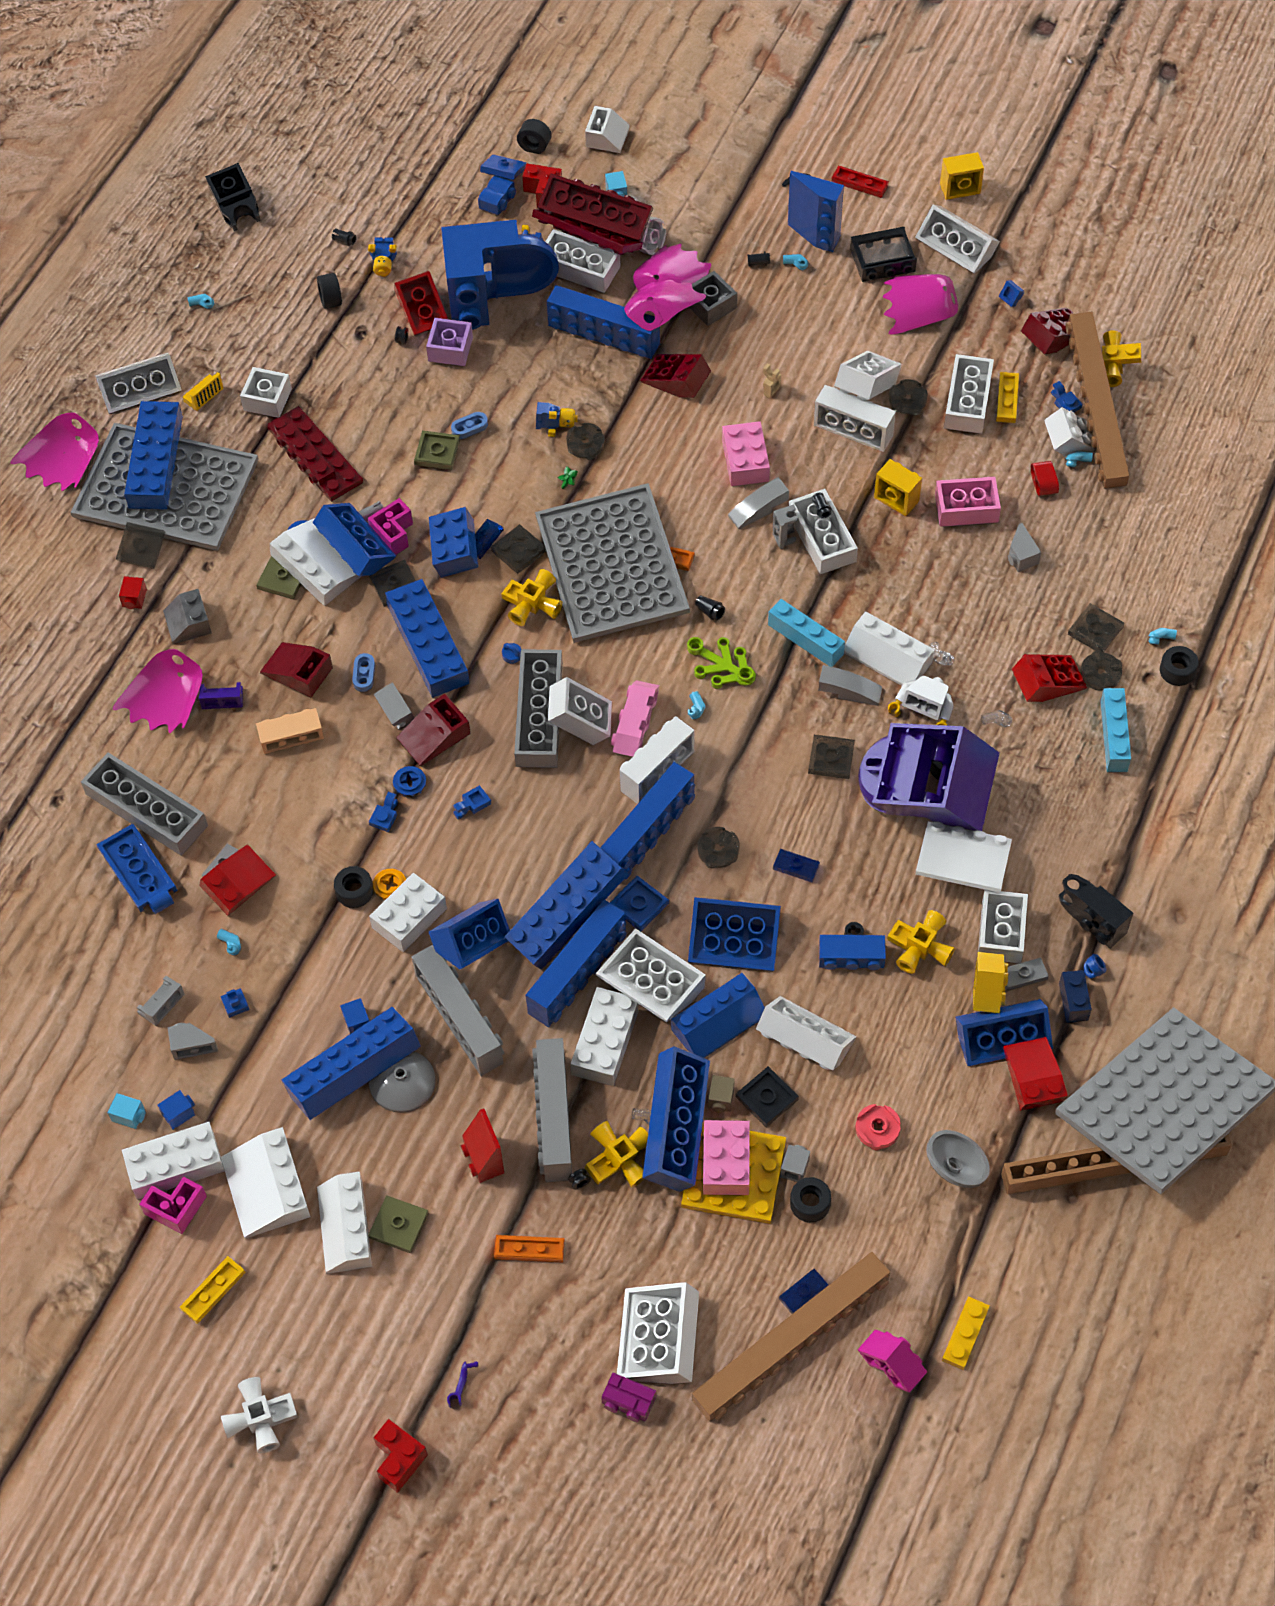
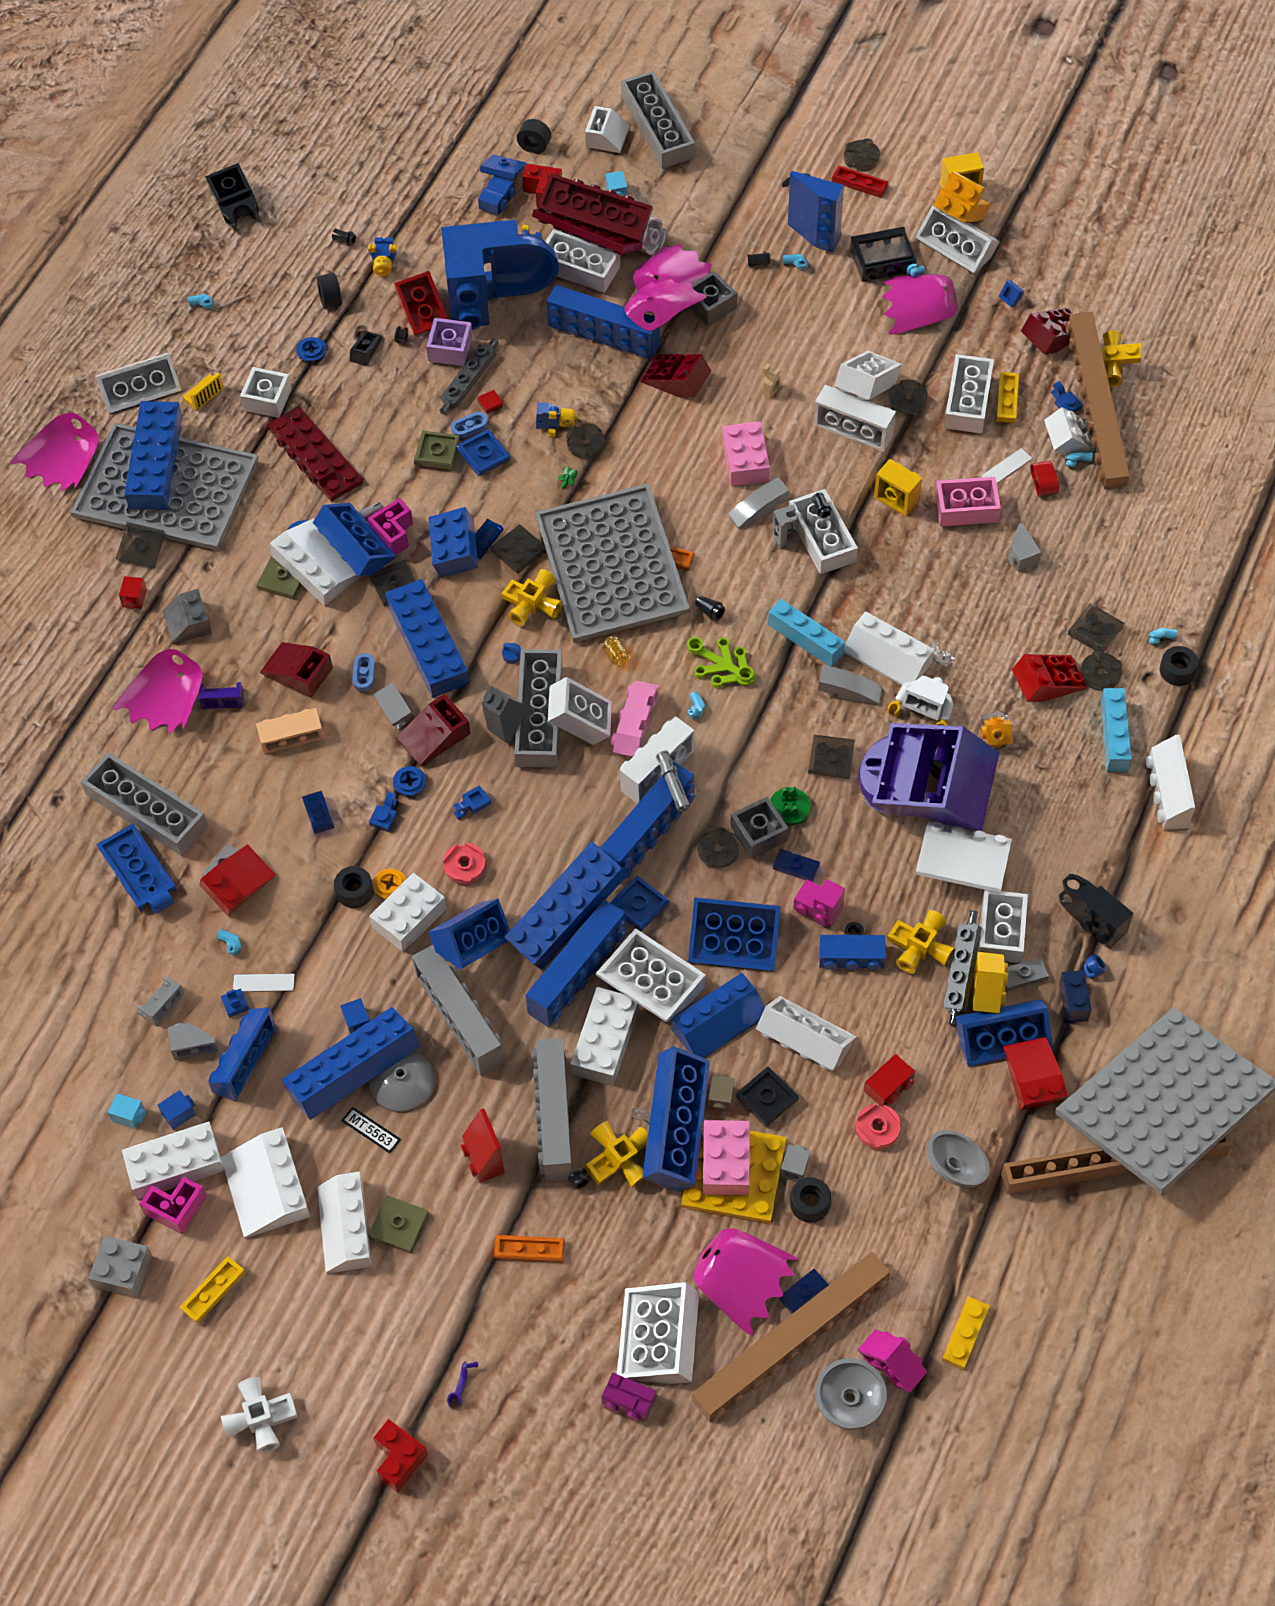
none -> light grey brick [88,1236,152,1298]
none -> blue slope [208,1007,276,1102]
none -> white sticker [233,974,294,991]
none -> blue gear [296,337,327,363]
none -> clear blue plate [302,790,334,834]
none -> sticker [341,1107,401,1154]
none -> black slope [350,331,382,366]
none -> dark grey plate [439,338,498,415]
none -> coral plate [443,843,486,886]
none -> blue plate [457,429,511,477]
none -> red tile [477,390,503,414]
none -> dark grey slope [482,686,529,744]
none -> clear yellow brick [602,636,630,667]
none -> light grey brick [621,71,695,169]
none -> light grey pin [656,750,690,812]
none -> dark pink piece [693,1228,798,1335]
none -> flat silver brick [730,796,789,859]
none -> green plate [770,787,811,825]
none -> dark pink brick [793,879,845,928]
none -> light grey dish [815,1358,887,1430]
none -> clear smoke plate [844,138,880,172]
none -> red brick [864,1054,915,1107]
none -> medium azure arm [907,264,925,277]
none -> light orange brick [933,171,991,223]
none -> plate [943,910,982,1026]
none -> light orange brick [981,717,1012,748]
none -> white sticker [982,448,1032,483]
none -> white slope [1146,735,1195,830]

